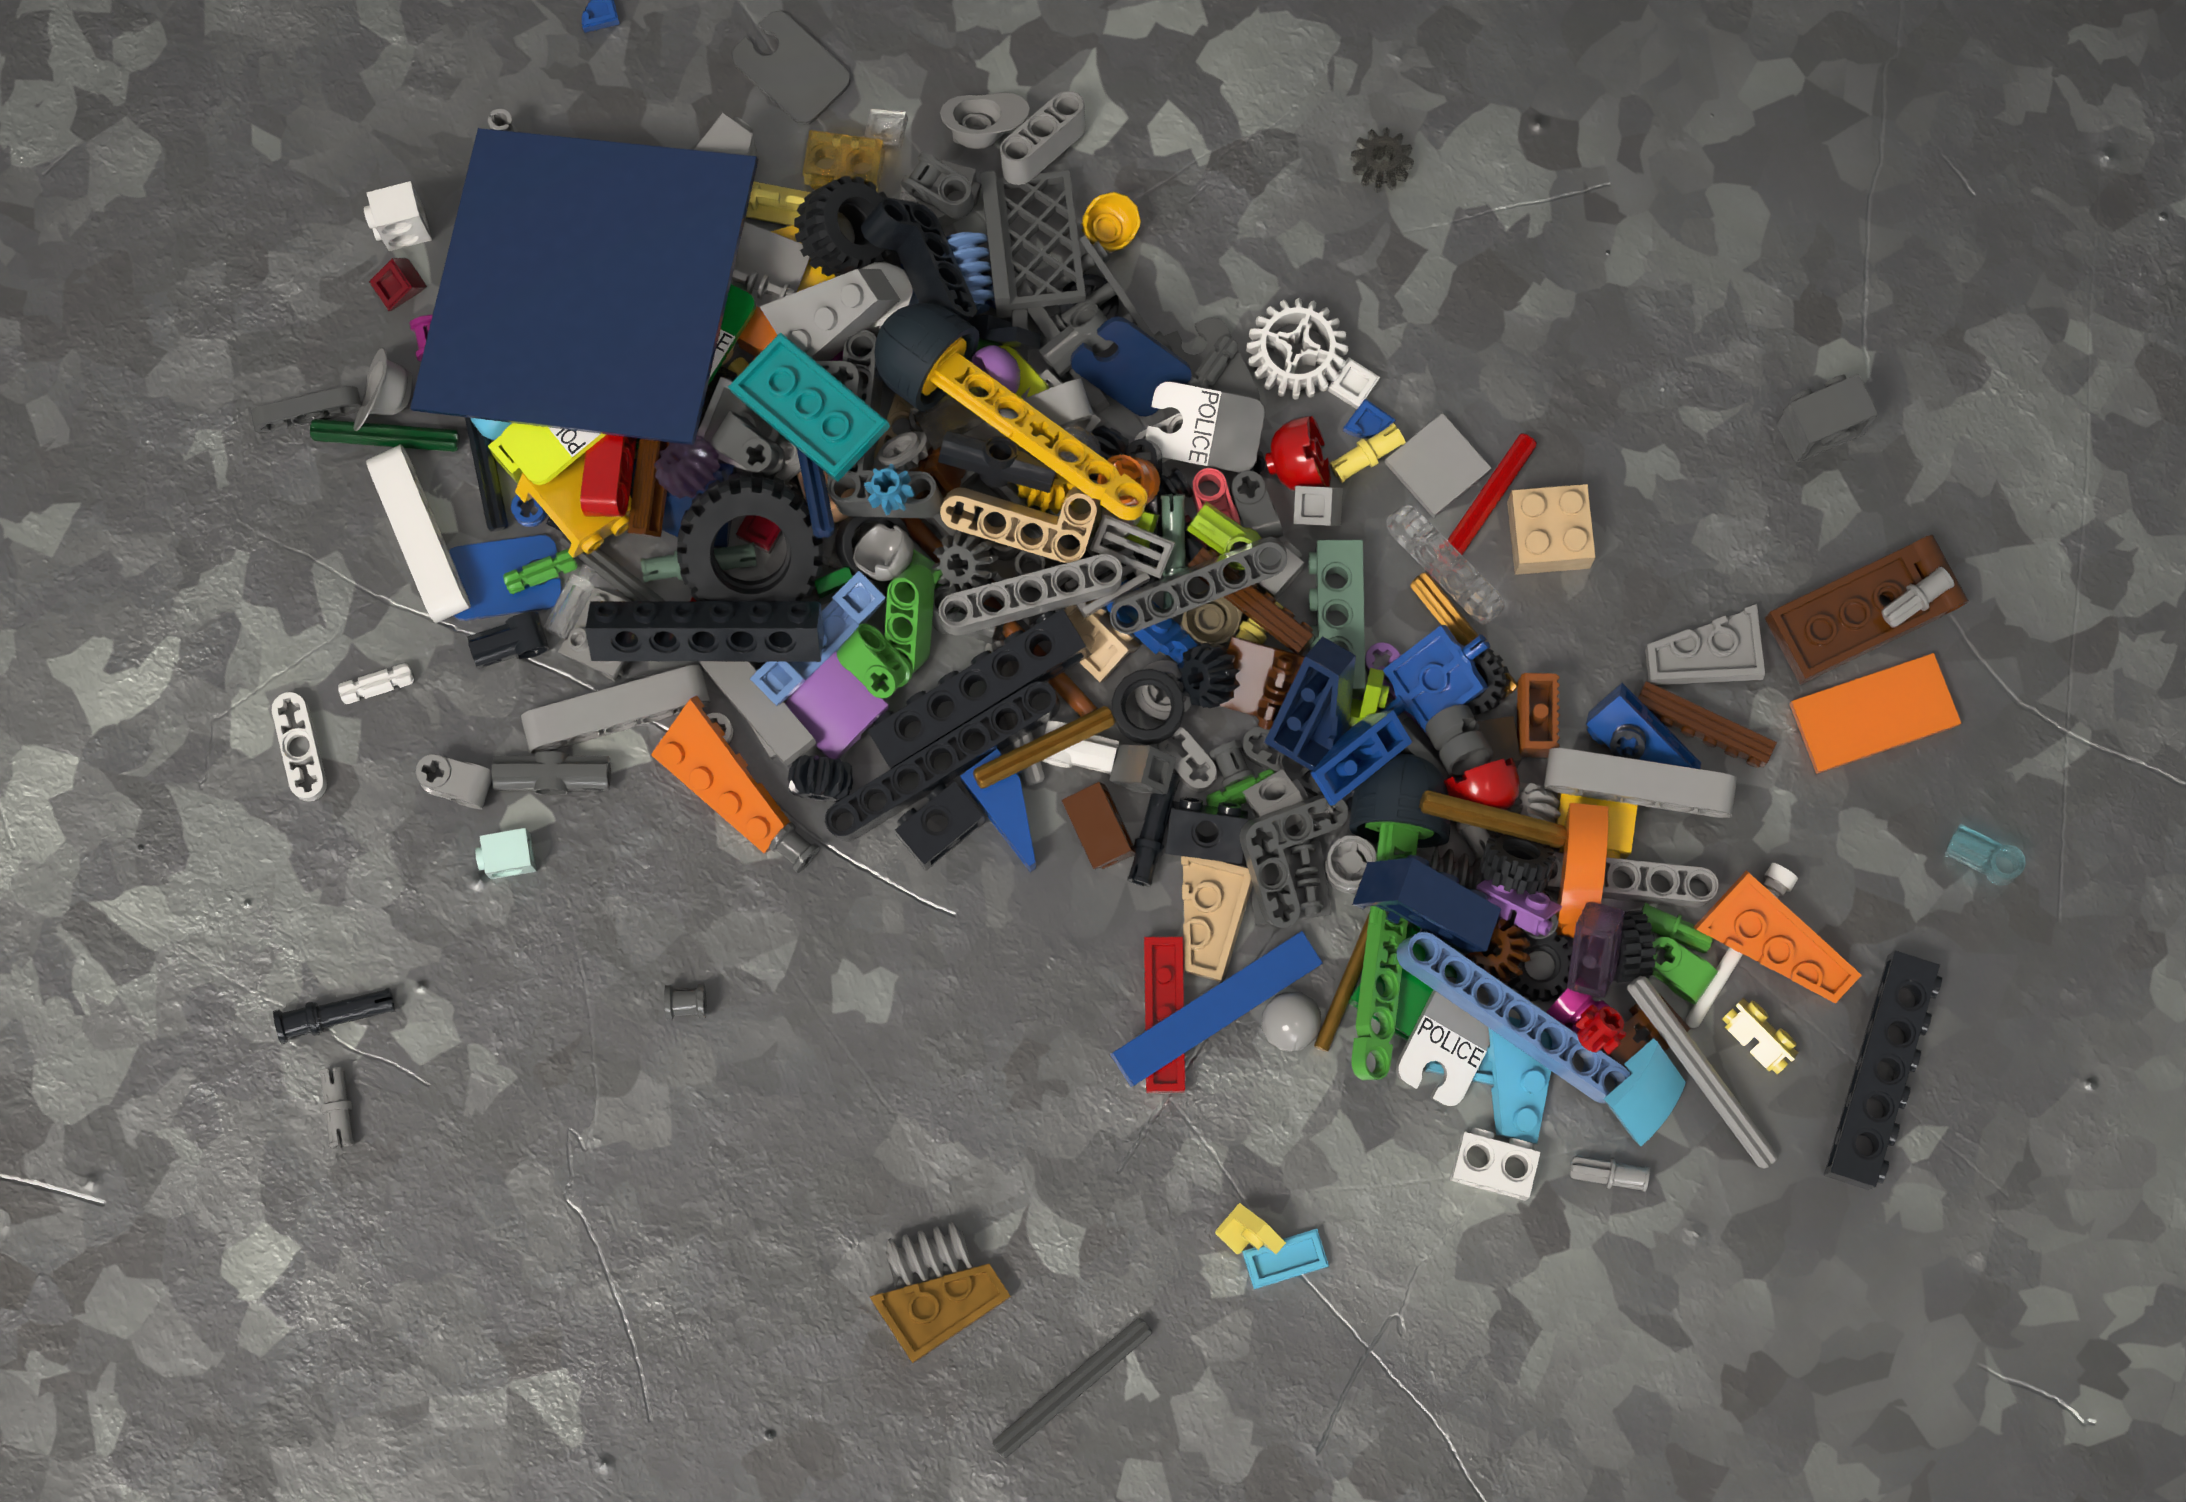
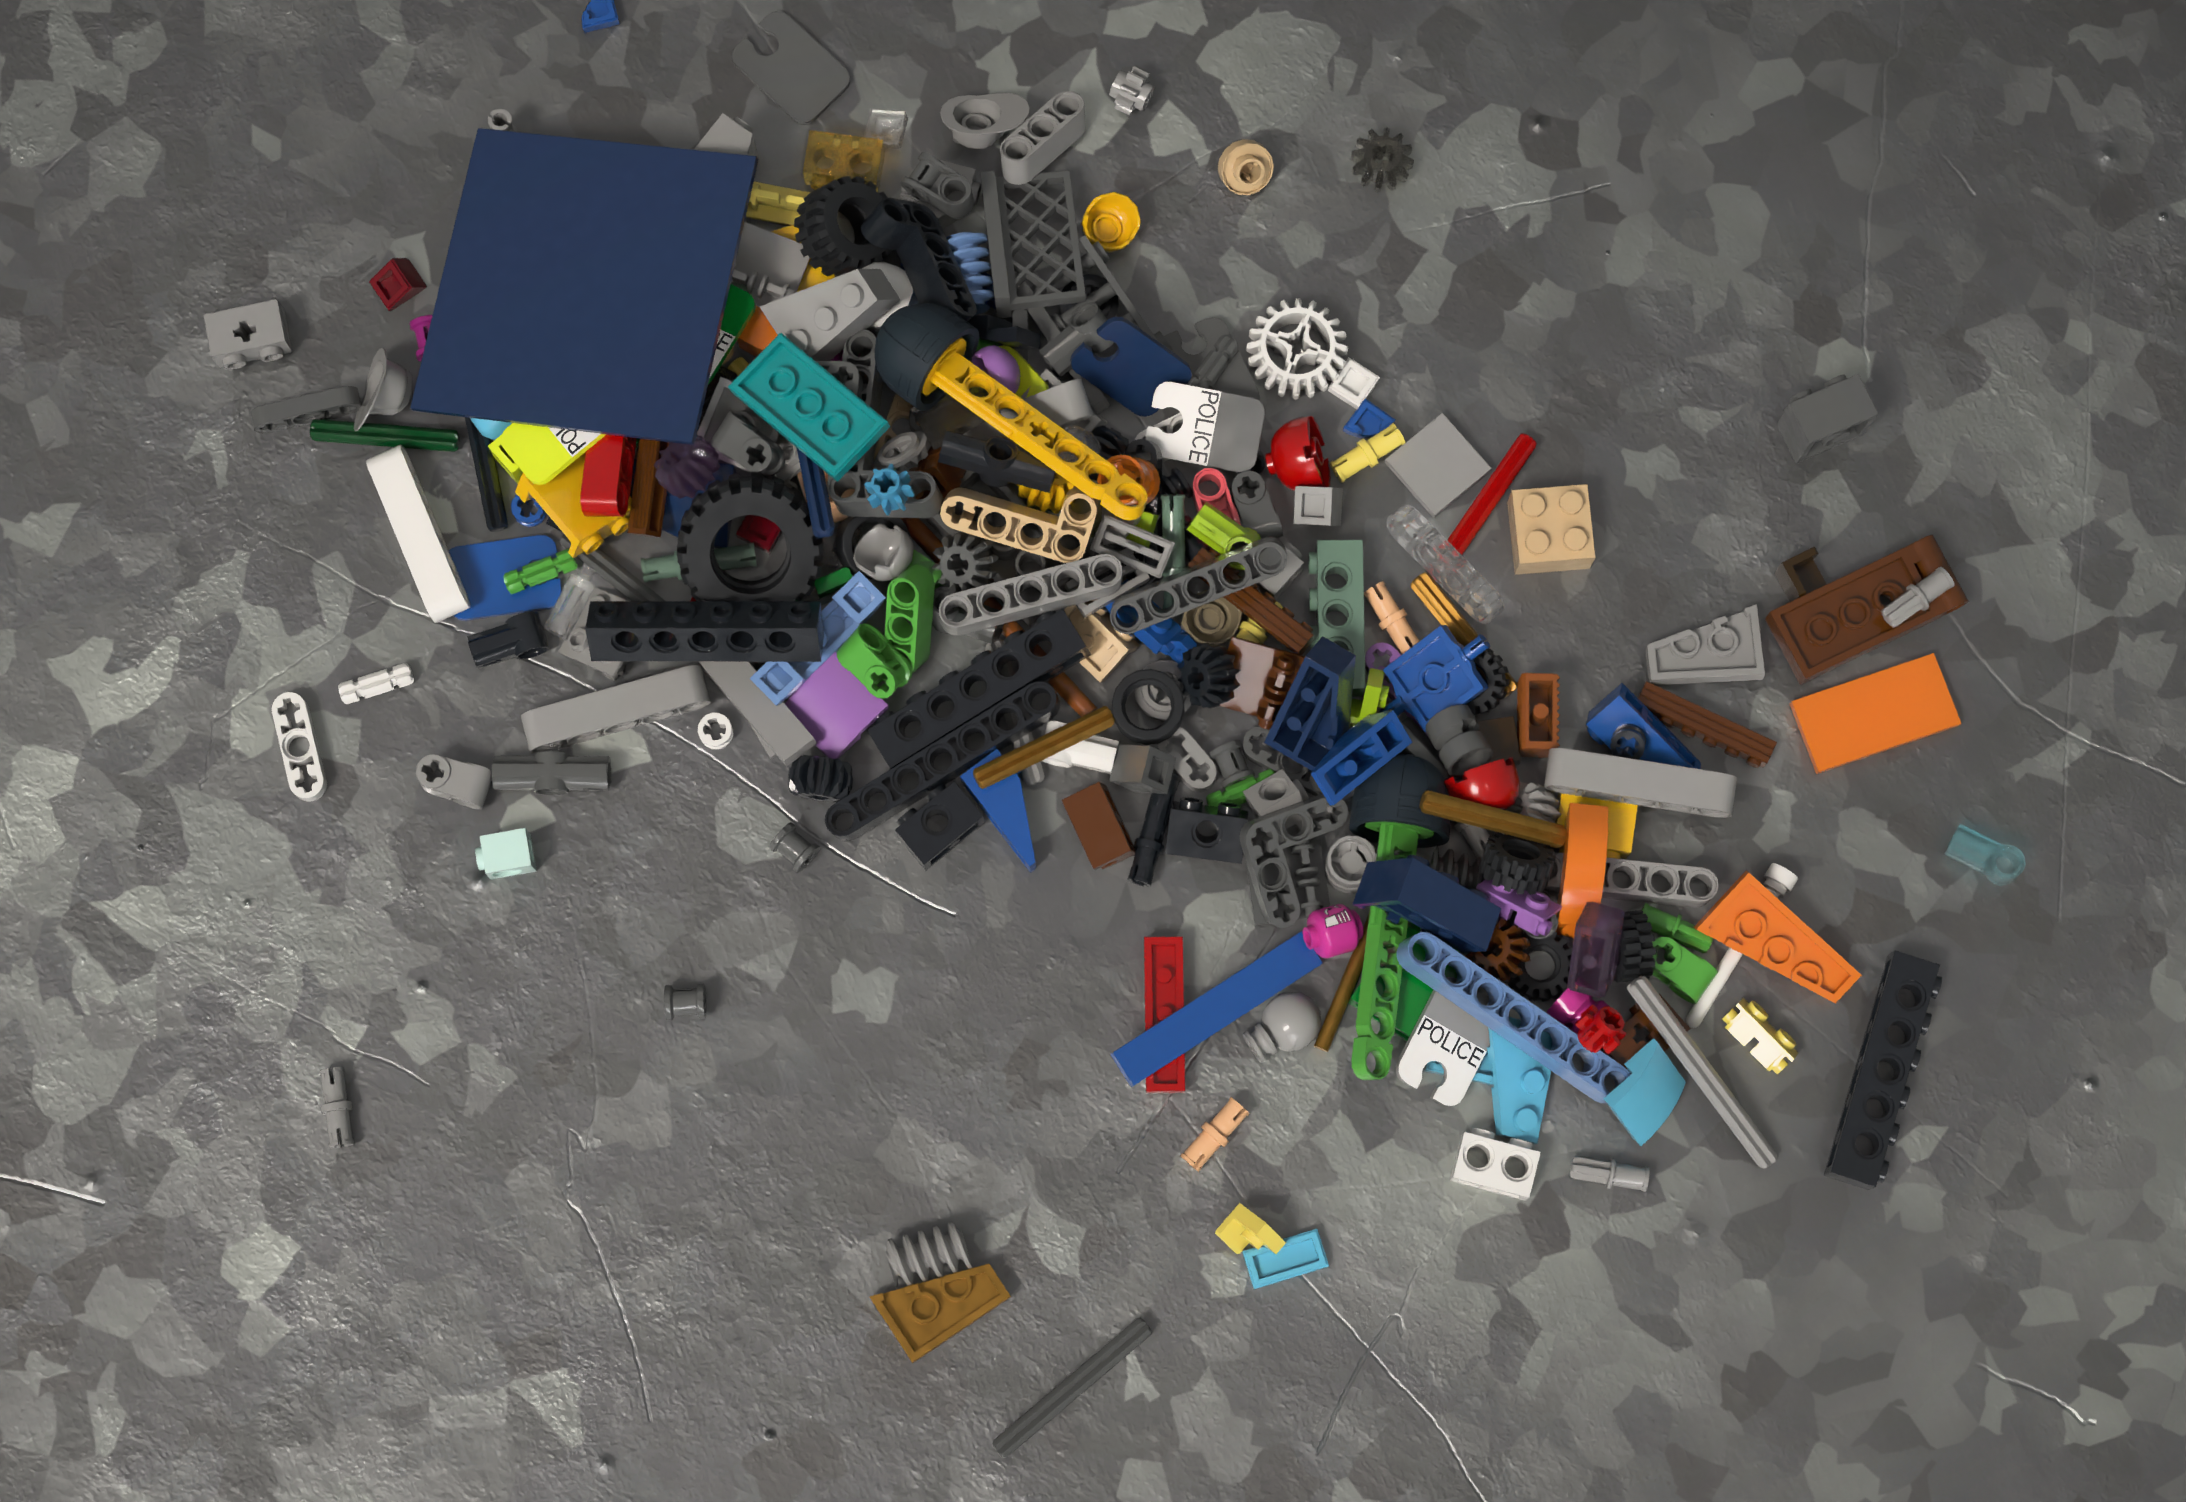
black pin [273,988,395,1044] -> none
white brick [364,181,432,251] -> none
orange wing [651,695,790,853] -> none
tan wing [1181,856,1253,982] -> none
none -> light grey brick [203,299,293,370]
none -> light grey gear [1109,66,1155,116]
none -> light nougat pin [1180,1097,1250,1172]
none -> tan plate [1218,139,1274,195]
none -> light grey bush [1242,1023,1277,1063]
none -> dark pink head [1303,904,1363,959]
none -> light nougat pin [1364,581,1419,655]
none -> dark brown panel [1774,547,1827,602]

